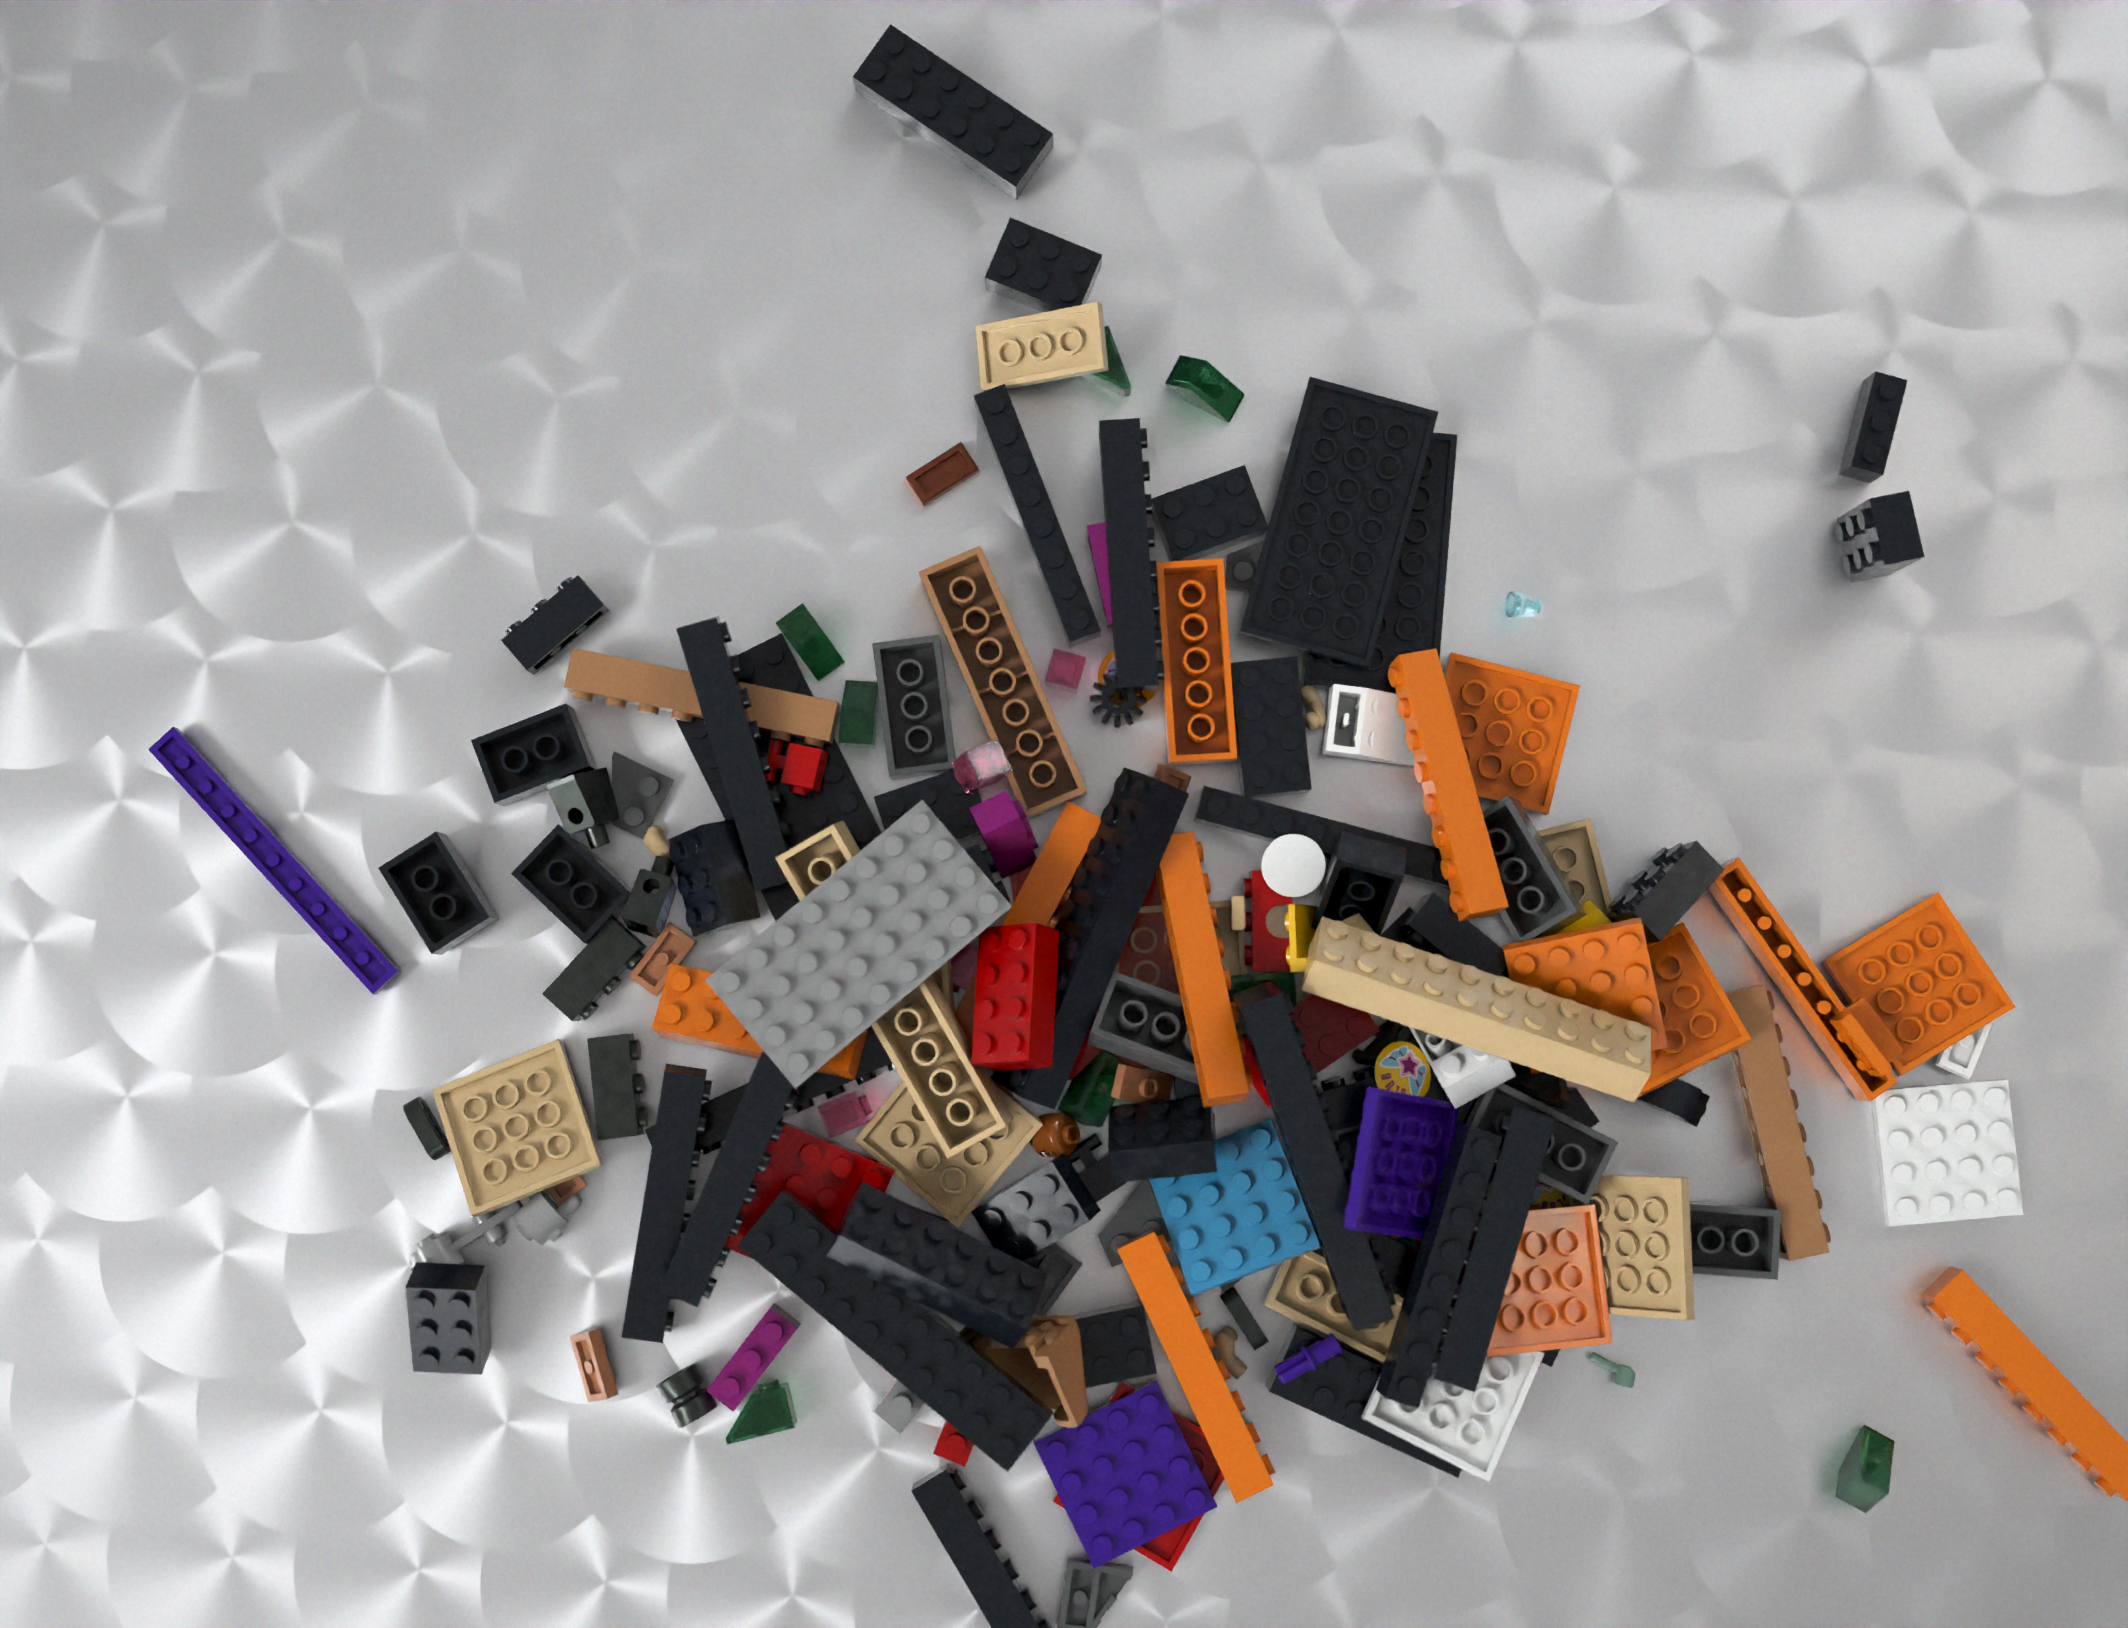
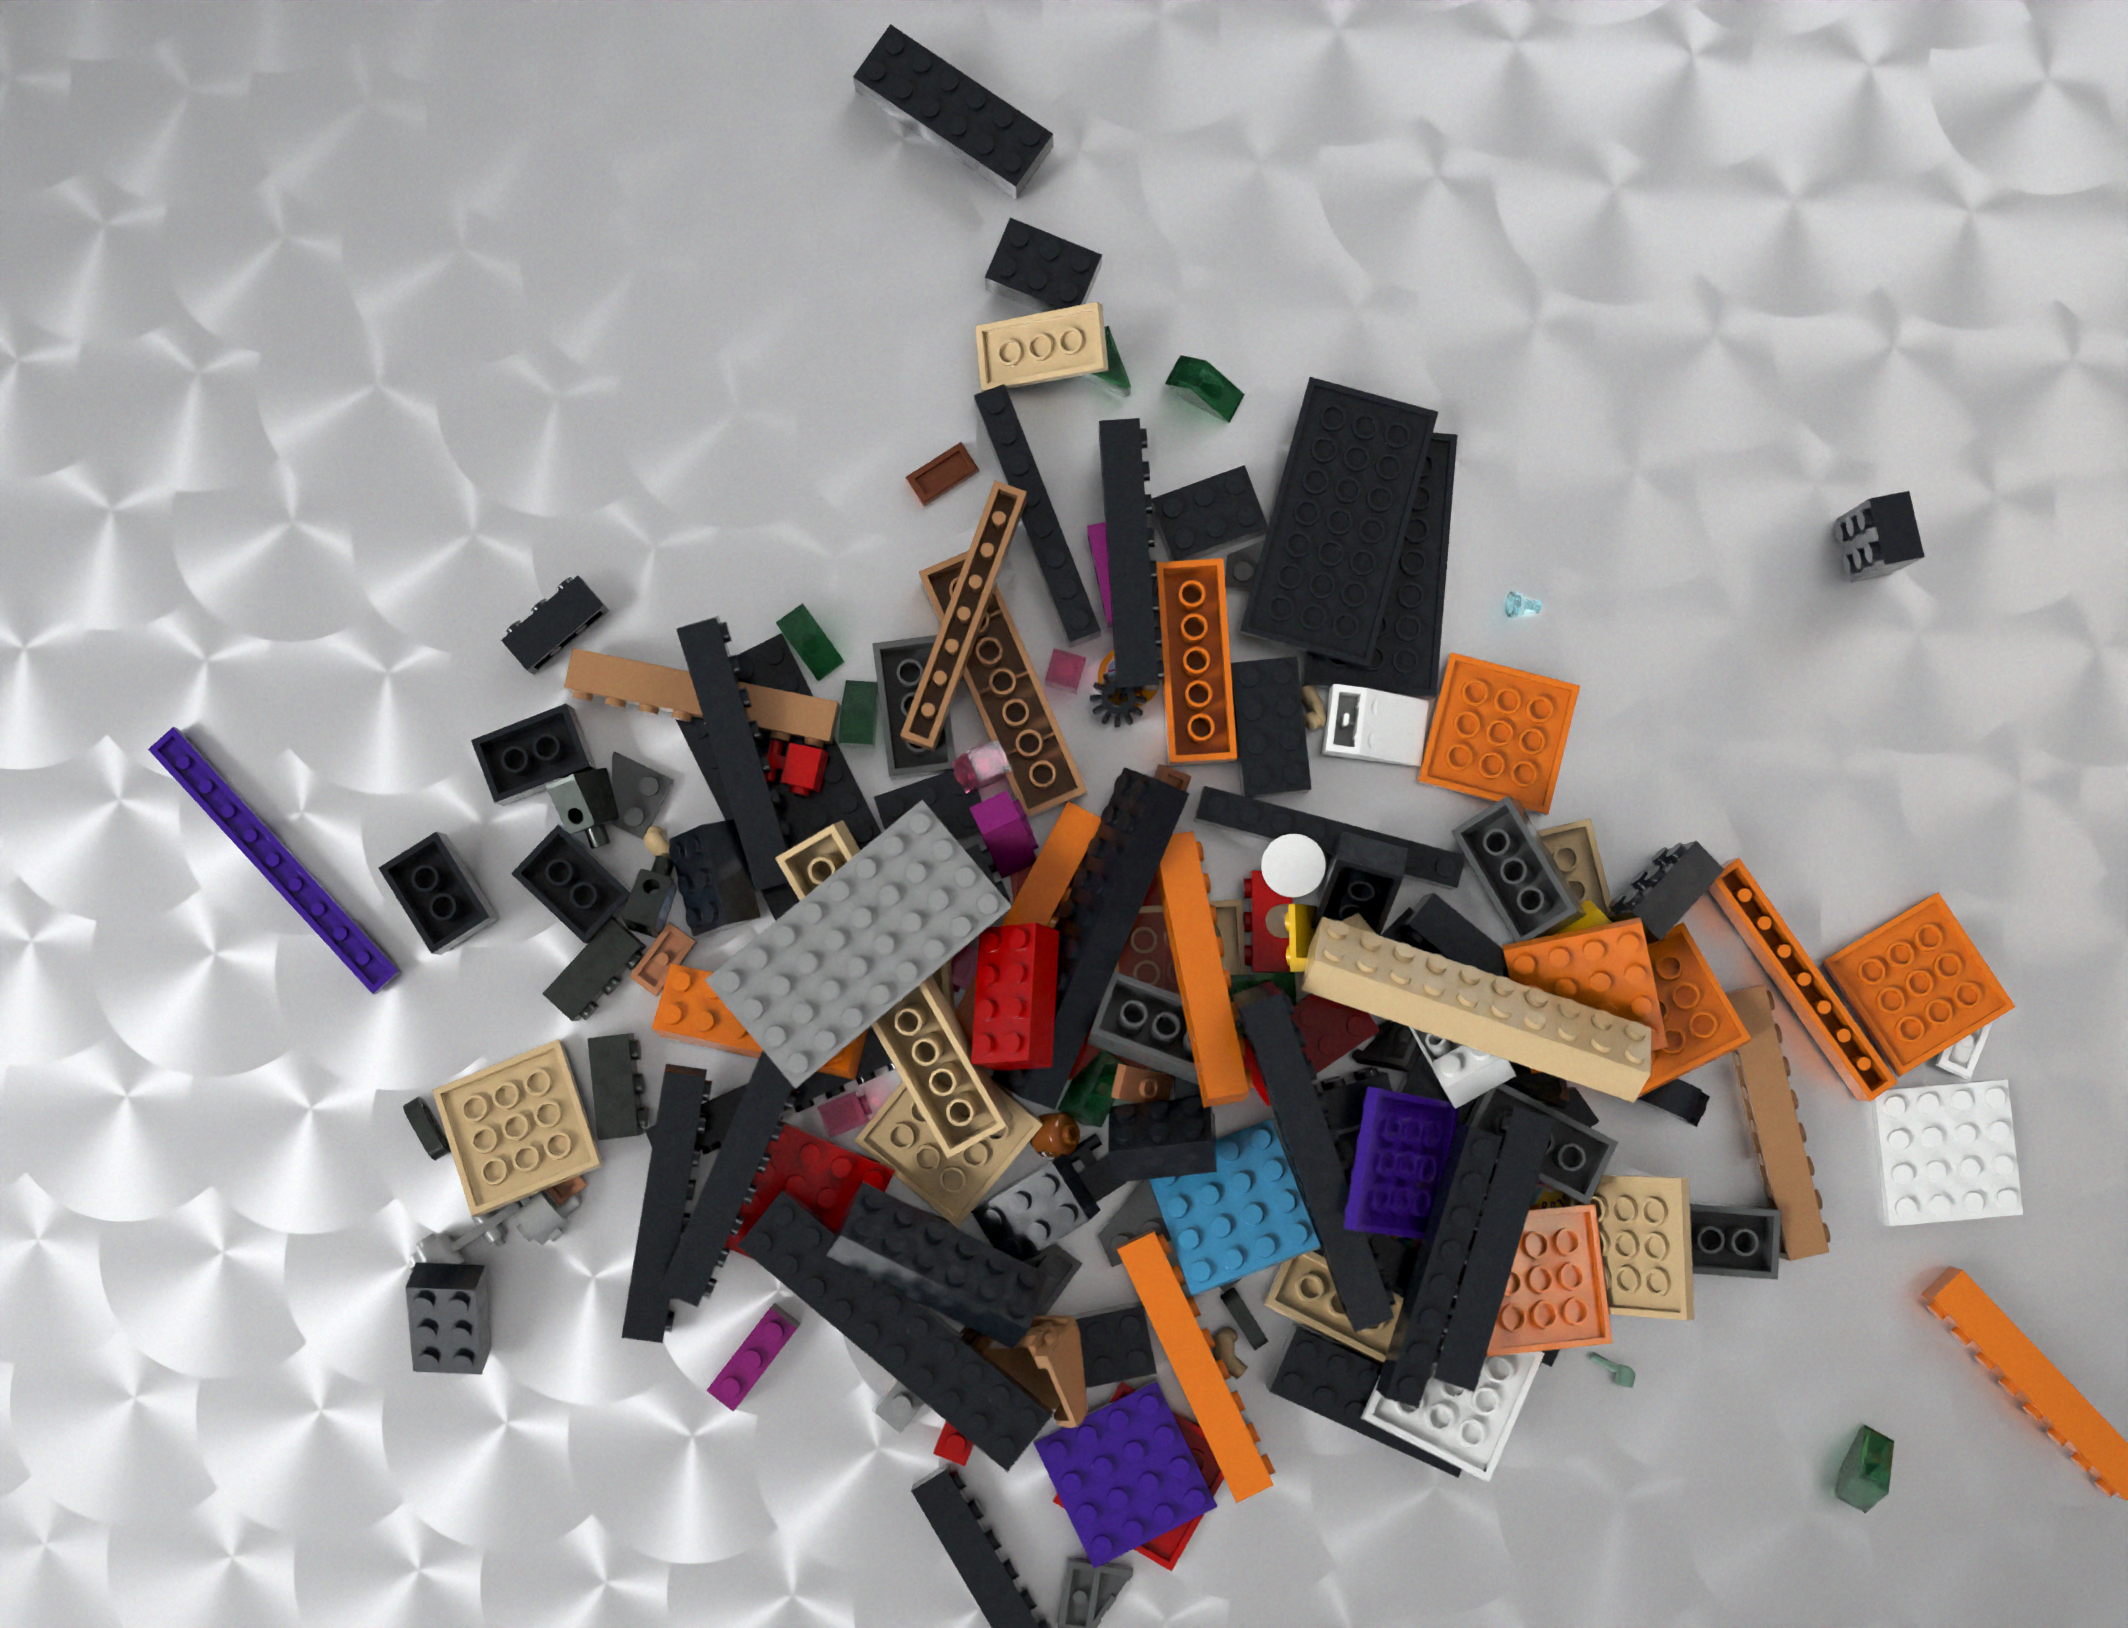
nougat plate [569,1328,618,1402] -> none
pearl dark grey wheel [655,1363,718,1429] -> none
clear green slope [726,1379,798,1445] -> none
tan tile [1230,896,1246,931] -> none
dark purple axle [1274,1333,1343,1384] -> none
sticker [1375,1041,1431,1097] -> none
orange brick [1388,648,1508,922] -> none
orange panel [1829,998,1904,1077] -> none
black brick [1838,371,1908,483] -> none
none -> medium nougat brick [900,480,1027,752]

